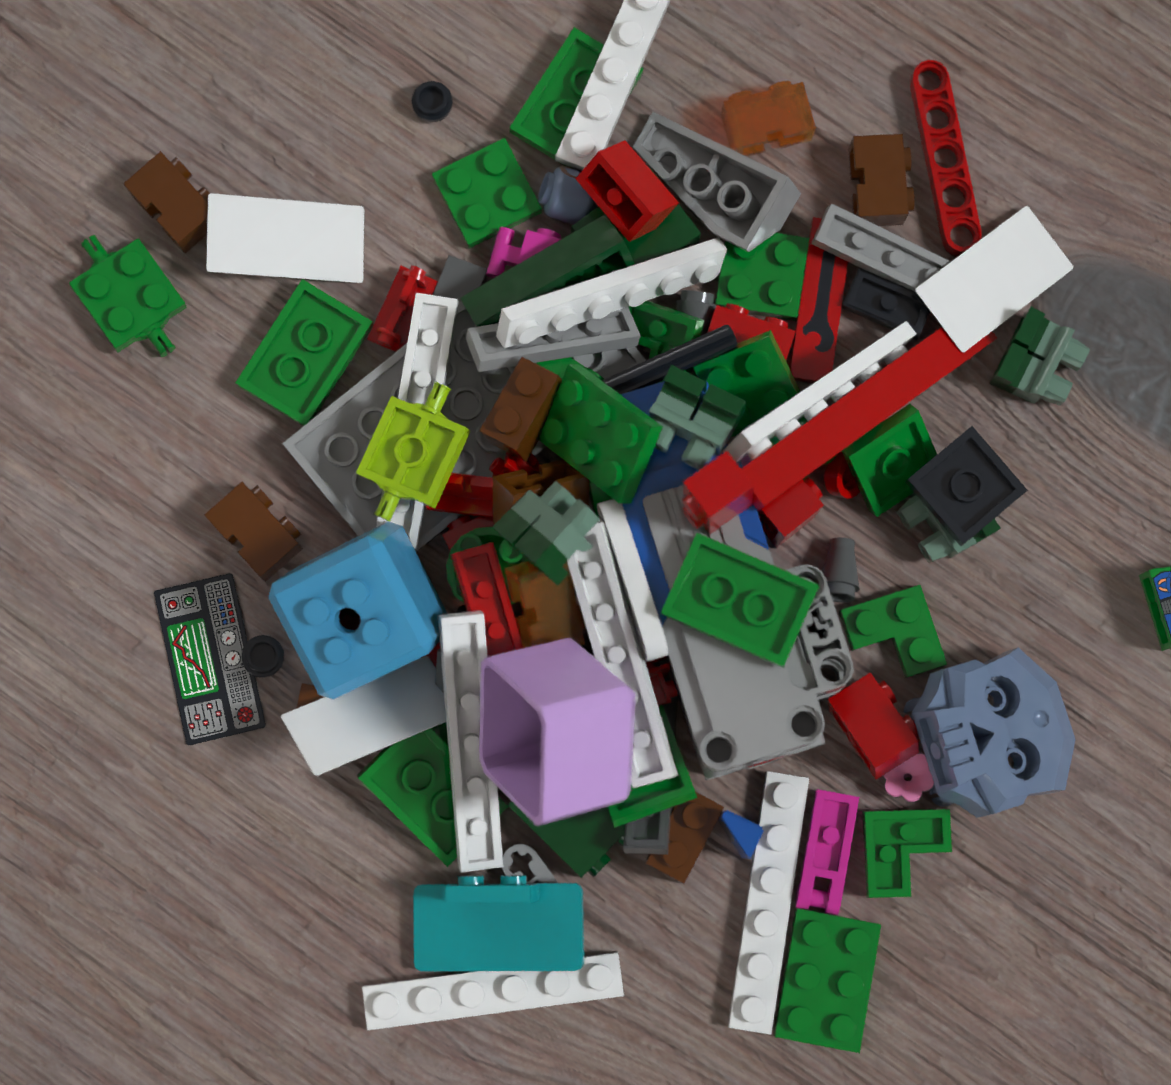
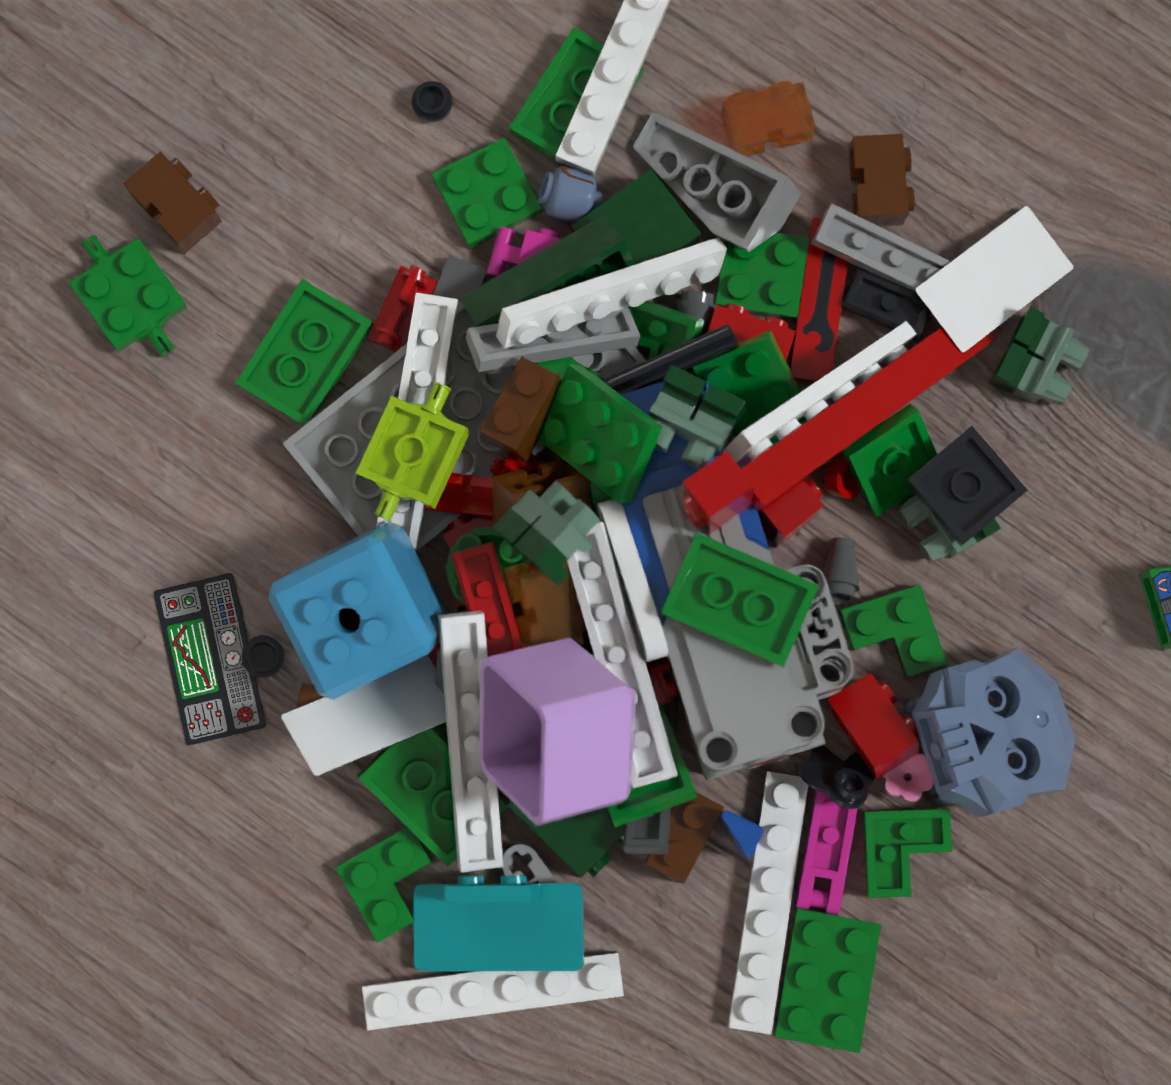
reddish brown brick [204,481,303,582] -> none
white sticker [206,193,364,283] -> none
red brick [575,140,679,242] -> none
red beam [910,60,982,257] -> none
none -> green plate [336,827,432,943]
none -> black plate [796,745,875,809]

